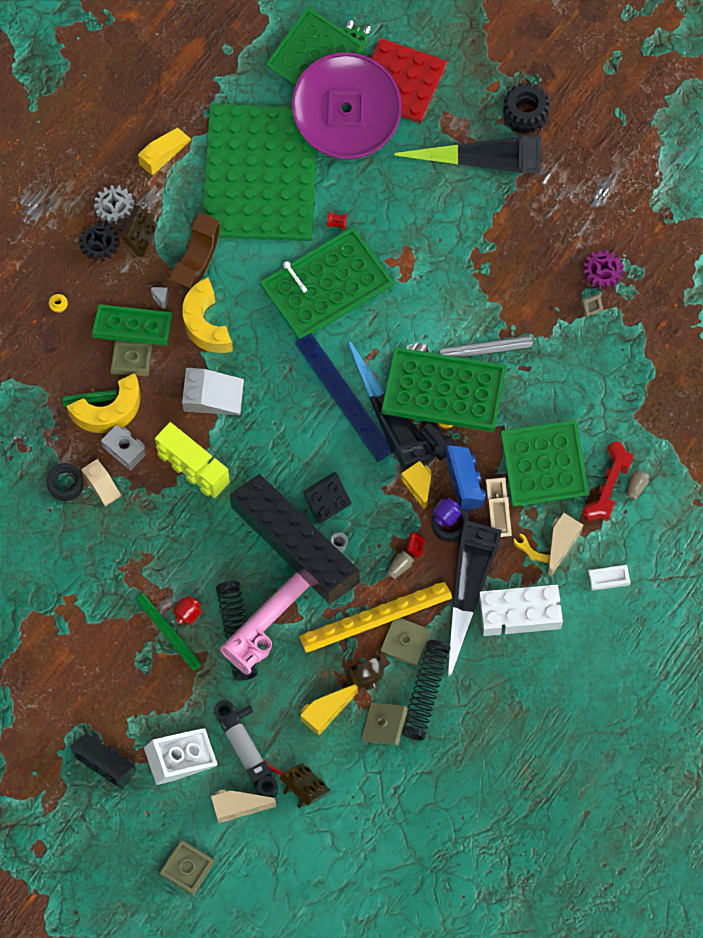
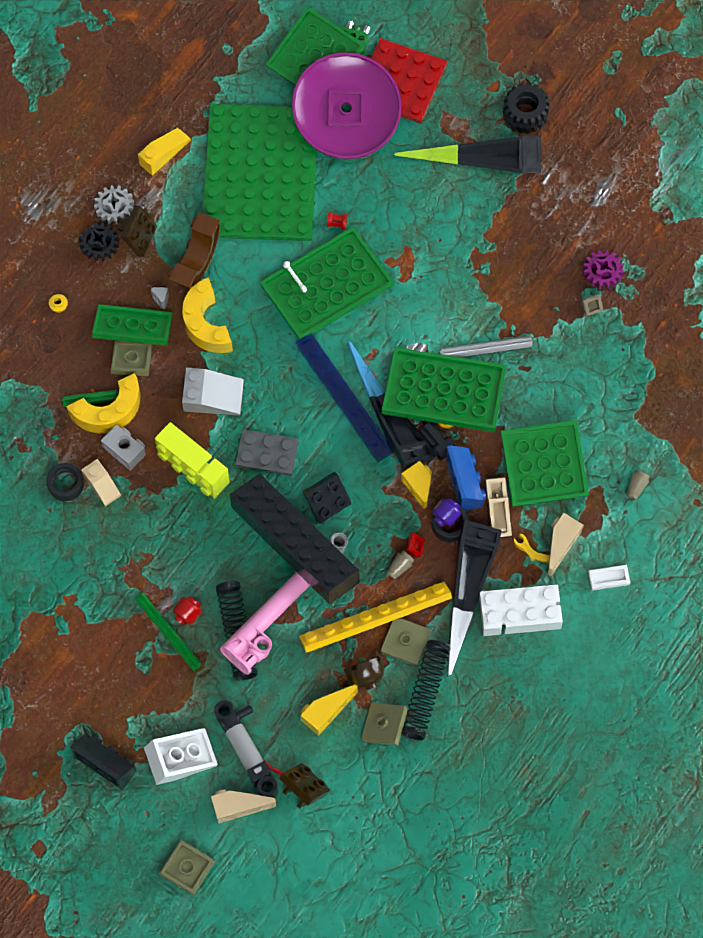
red plate [582,441,634,522] -> none
none -> dark grey plate [235,430,299,476]

